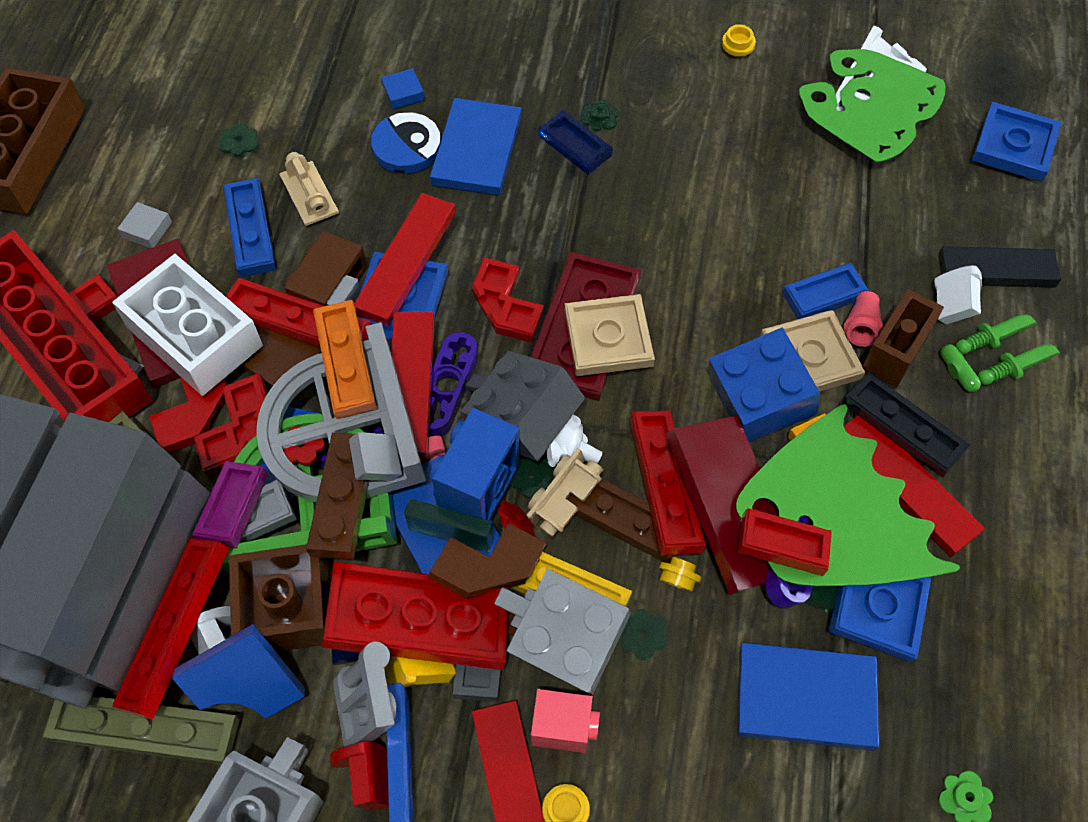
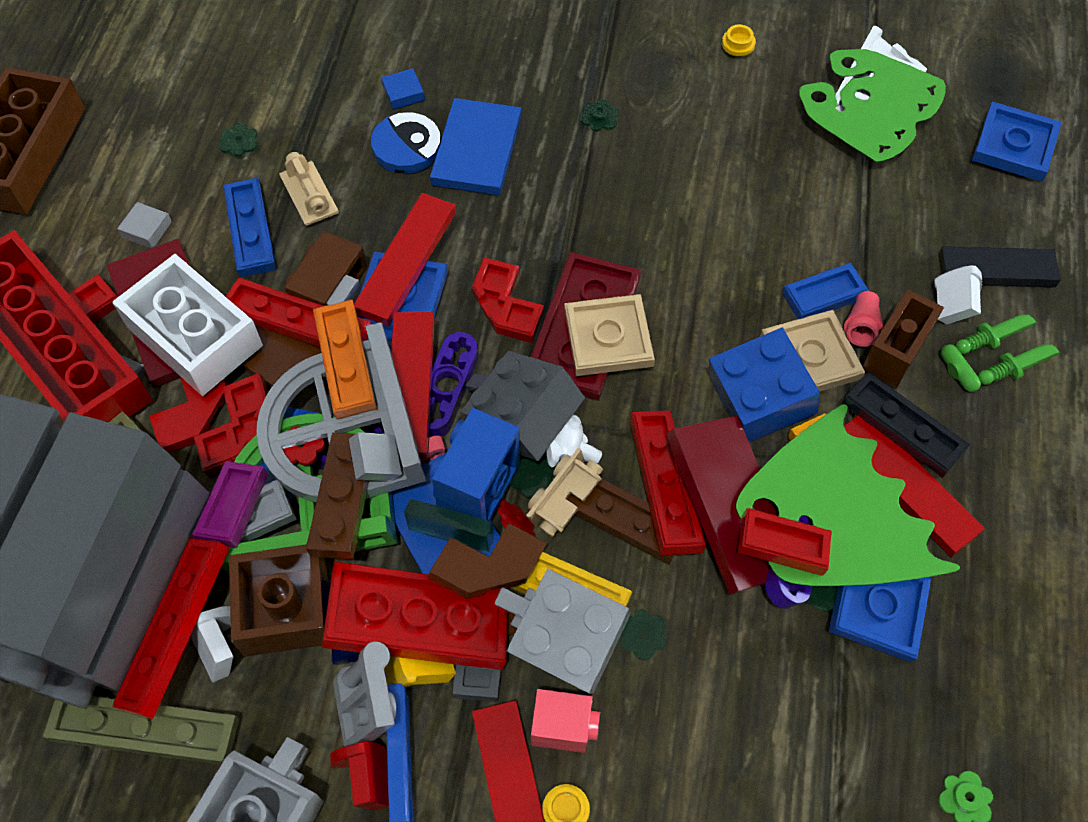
blue tile [172,624,305,719] -> none
clear blue tile [539,110,613,175] -> none
yellow plate [659,557,702,592] -> none
blue tile [737,643,879,751] -> none

